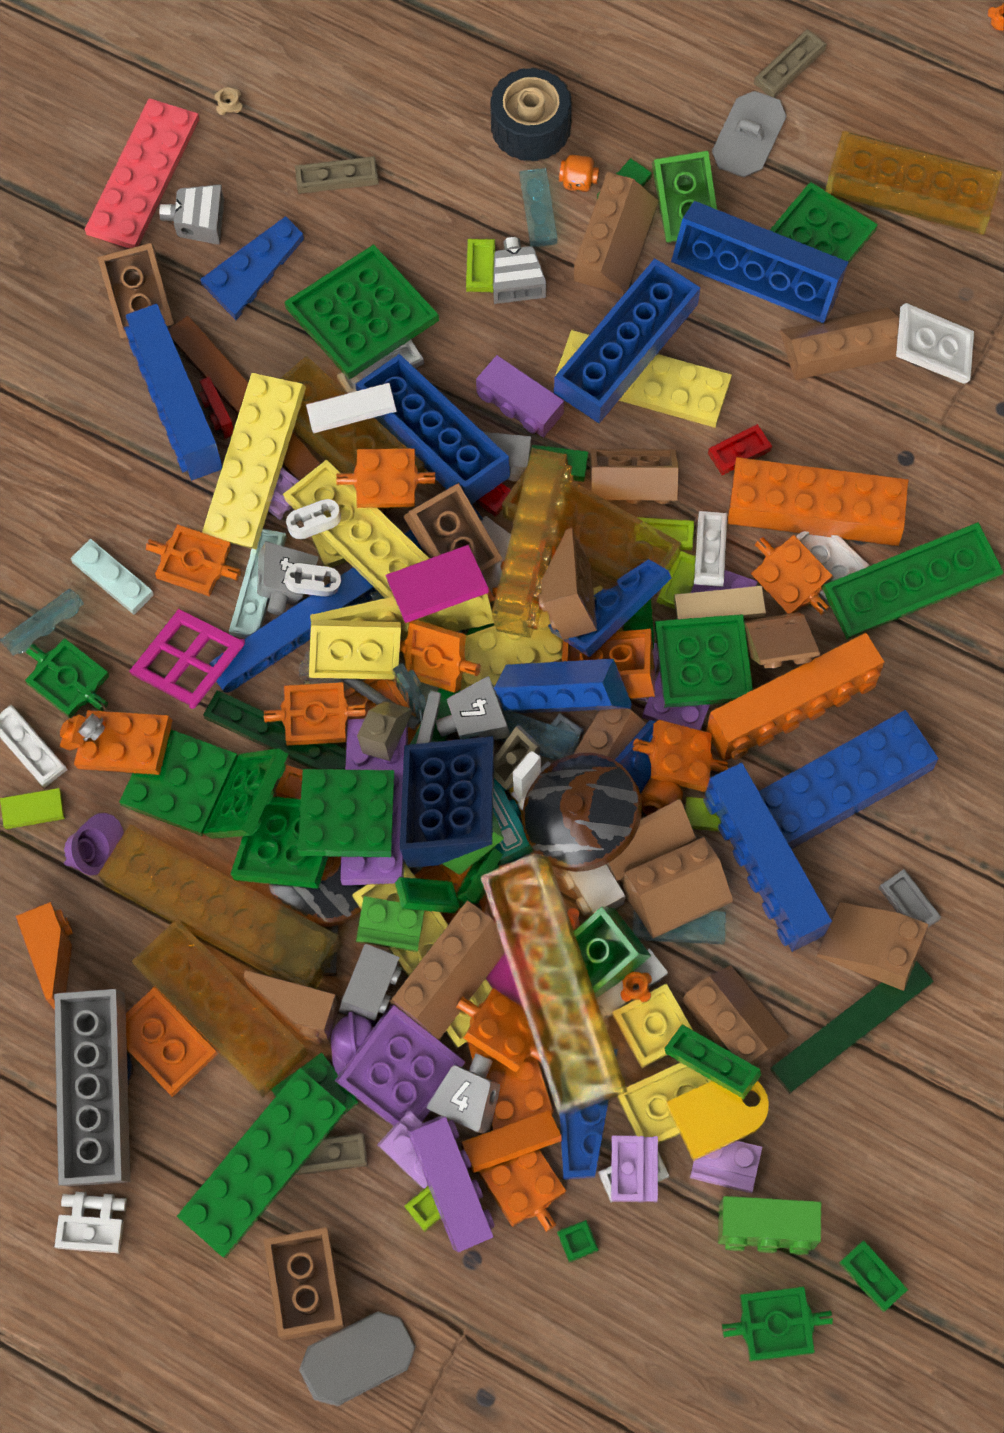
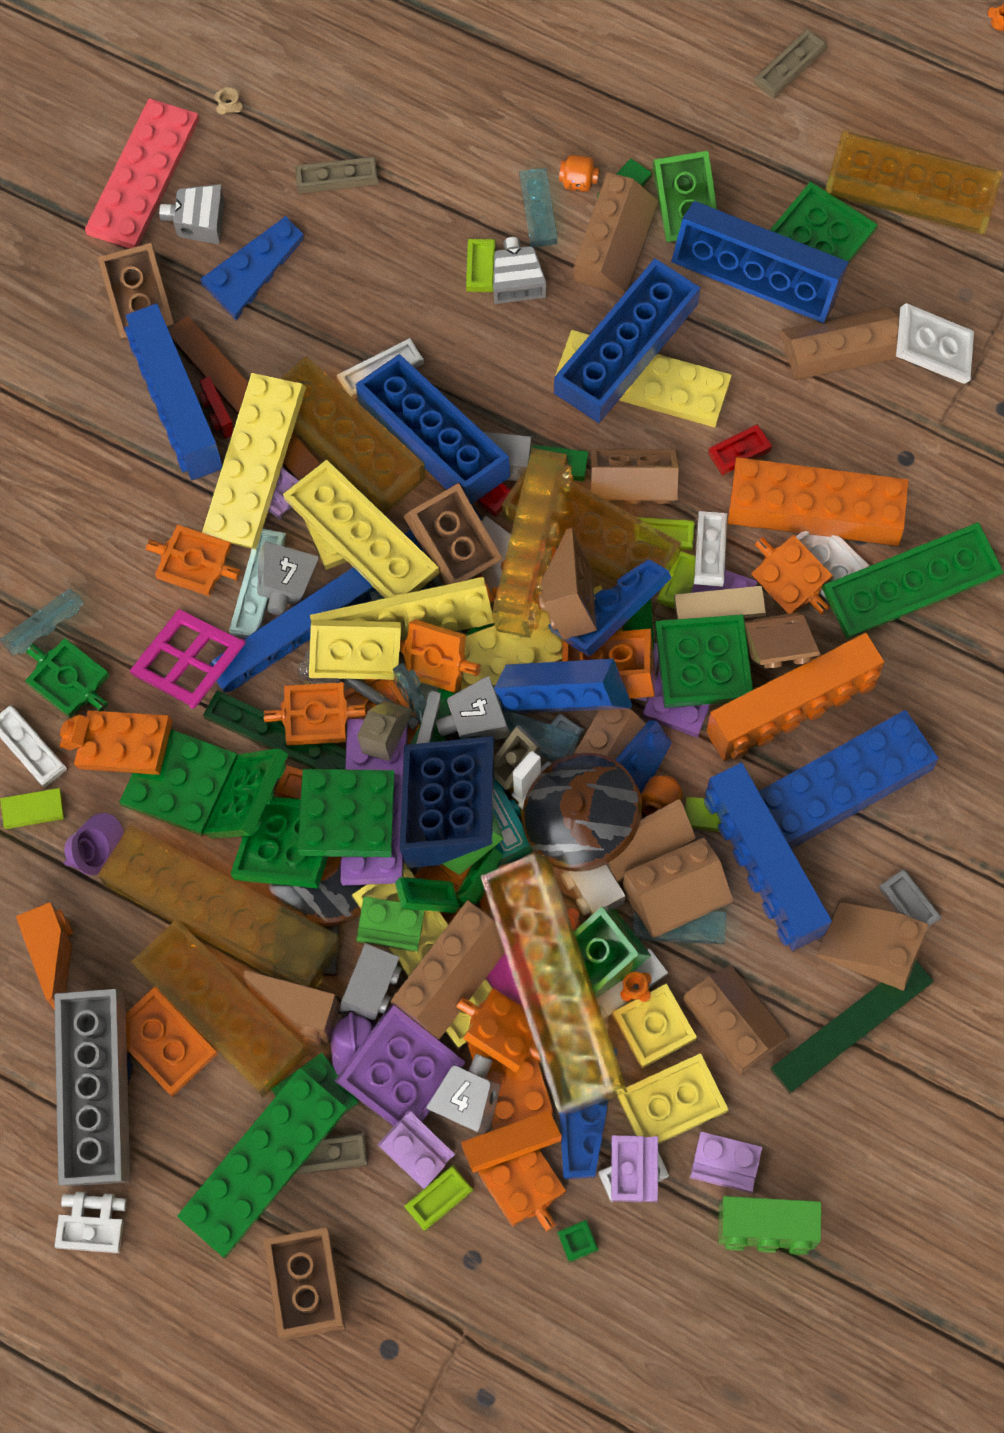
light aqua plate [70,539,154,615] -> none
light grey plate [78,713,105,741] -> none
green plate [284,244,439,380] -> none
white beam [284,563,341,597] -> none
white beam [286,499,341,539] -> none
light grey shield [299,1311,415,1406] -> none
white tile [306,383,396,433] -> none
orange plate [336,449,435,508] -> none
dark pink tile [385,545,489,623] -> none
medium lavender brick [406,1116,495,1252] -> none
medium lavender brick [476,355,564,438] -> none
black wheel [490,68,572,161] -> none
orange plate [632,720,728,792] -> none
green plate [664,1024,761,1099] -> none
yellow tile [666,1081,769,1161] -> none
light grey shield [712,91,787,177] -> none
green plate [721,1287,833,1362] -> none
green plate [839,1240,908,1312] -> none

